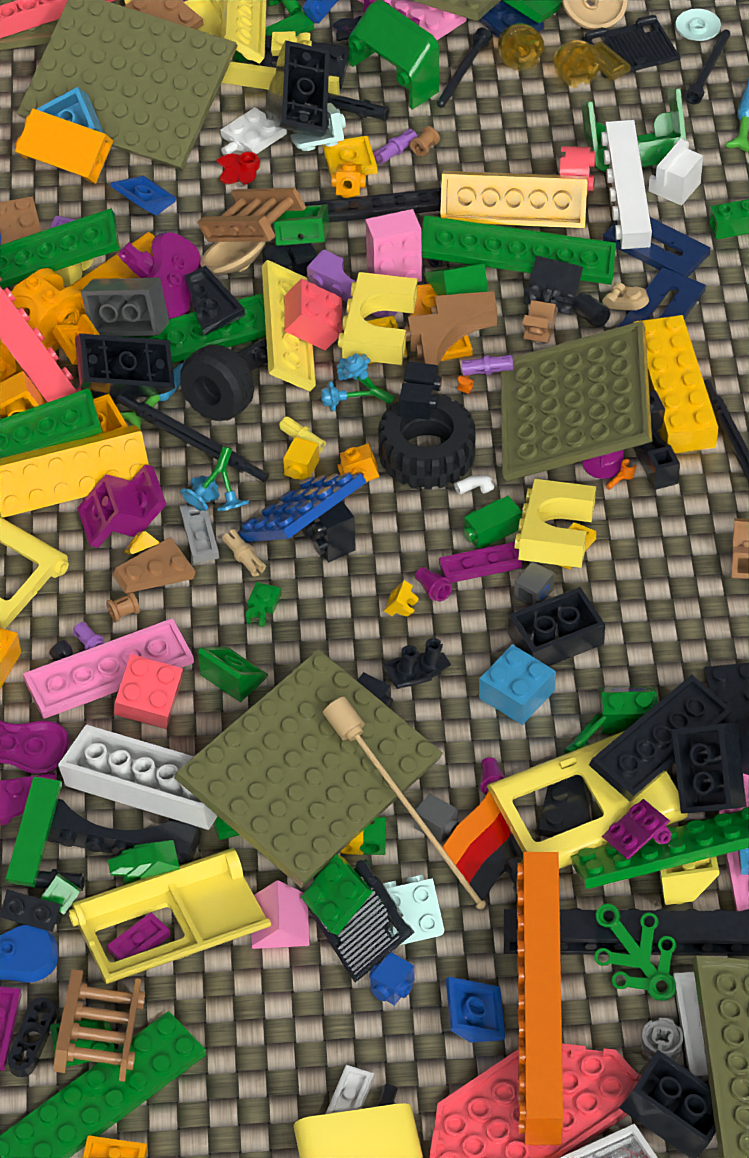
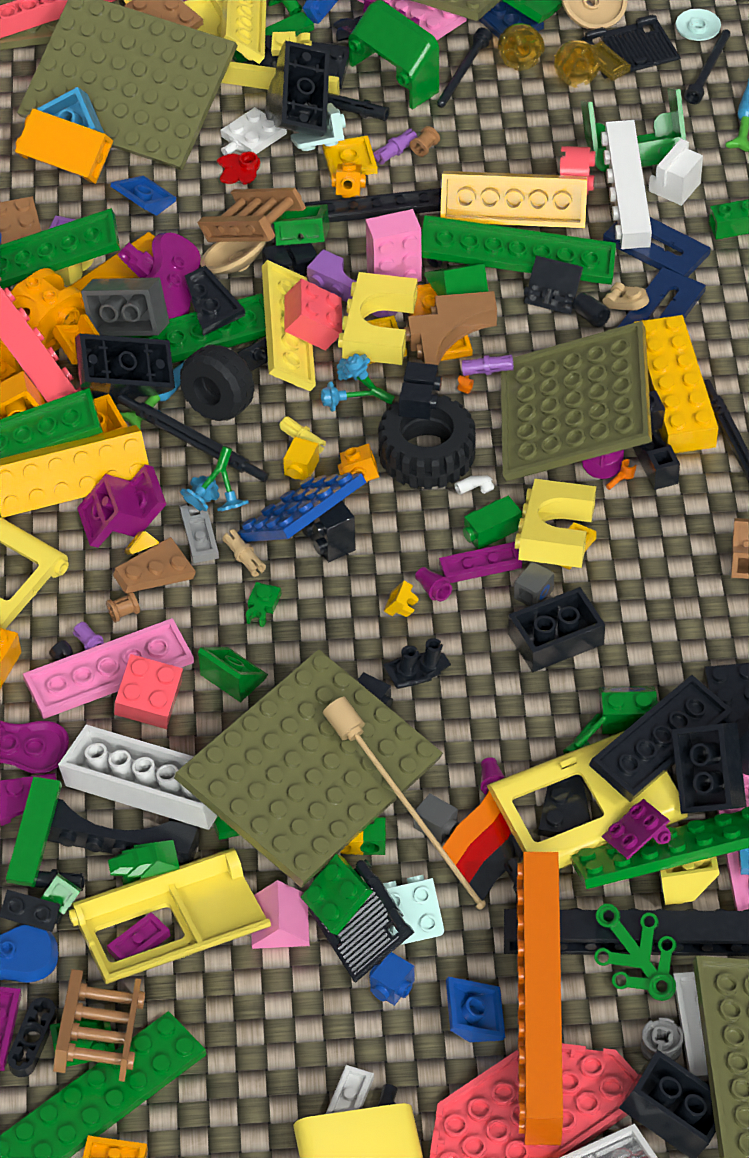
dark azure brick [479,645,556,725] -> none
medium nougat brick [523,300,558,343] -> none

